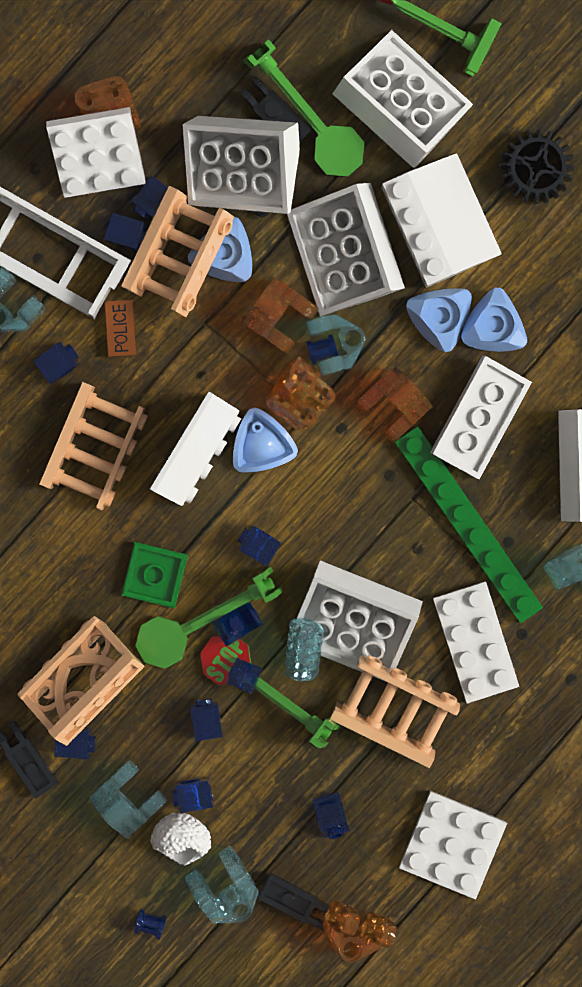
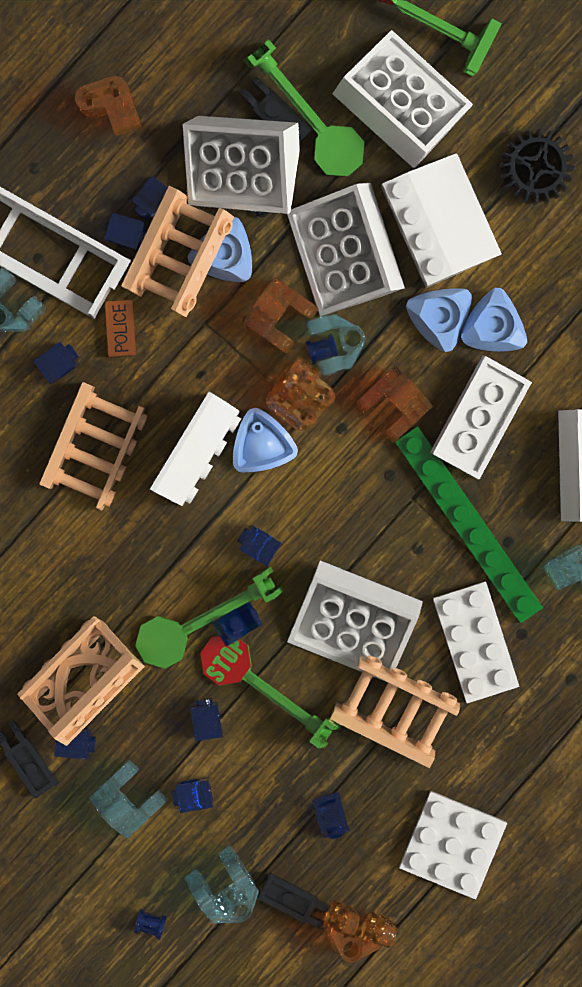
white plate [46,107,146,198] -> none
green tile [121,542,188,608] -> none
white hair [150,813,211,865] -> none
clear blue brick [227,658,262,694] -> none
clear light blue piece [285,618,324,681] -> none

